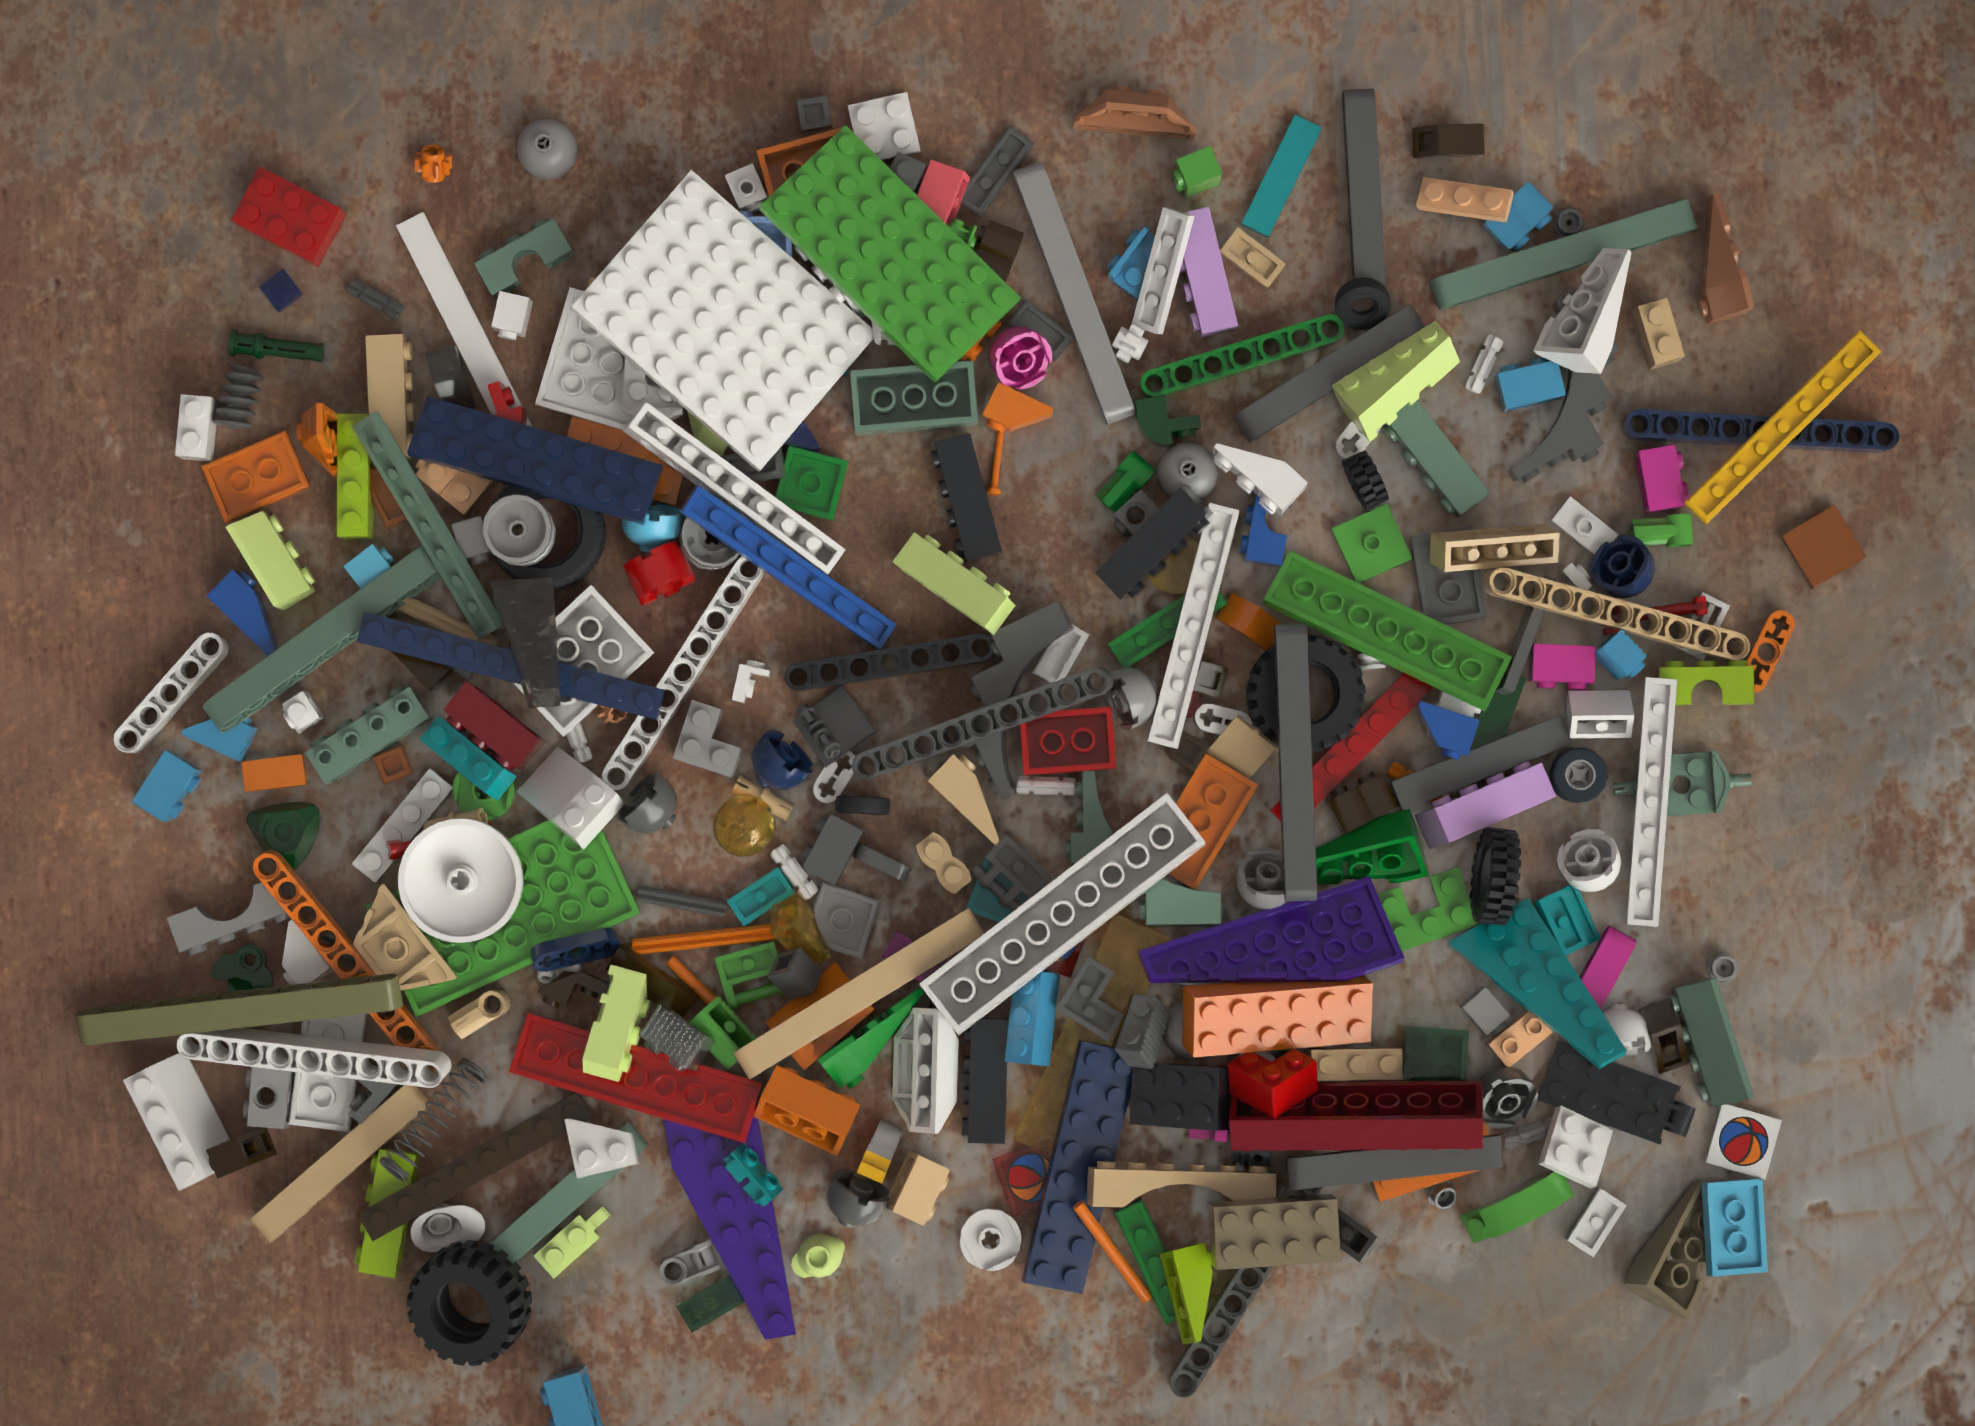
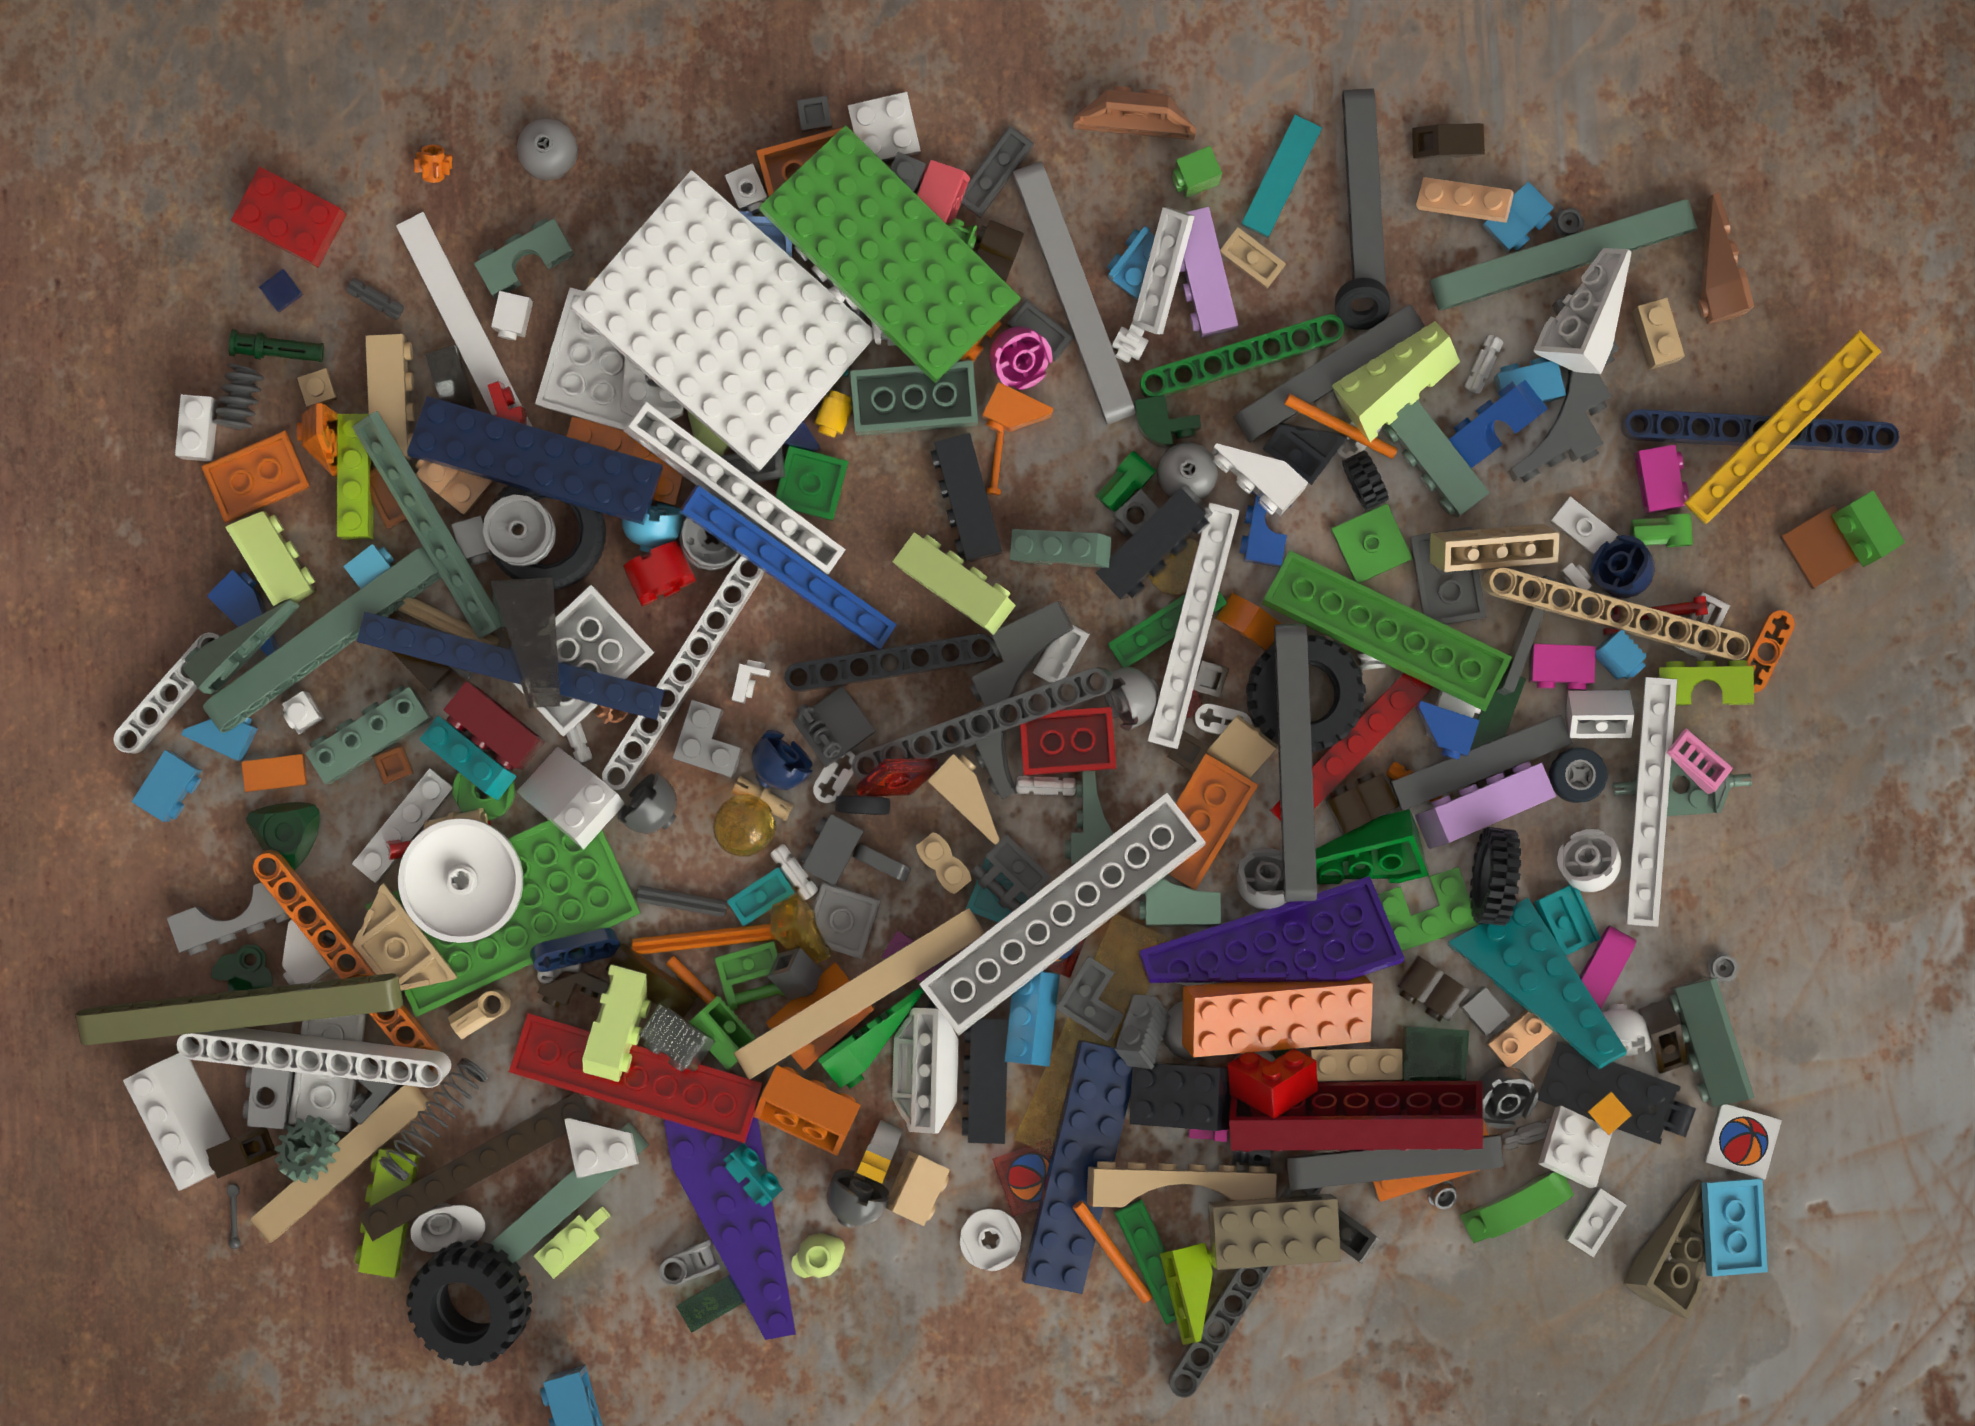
none -> sand green wedge [182,600,300,695]
none -> dark grey hinge [227,1184,241,1249]
none -> sand green gear [274,1115,340,1183]
none -> tan plate [297,368,337,408]
none -> yellow brick [814,390,853,438]
none -> clear red tile [856,758,940,796]
none -> sand green arch [1010,529,1112,568]
none -> black wing [1263,423,1347,485]
none -> orange bar [1284,393,1398,459]
none -> dark brown brick [1397,955,1470,1022]
none -> blue arch [1448,380,1548,468]
none -> light orange tile [1588,1092,1632,1135]
none -> bright pink slope [1666,728,1733,794]
none -> bright green brick [1831,490,1905,567]

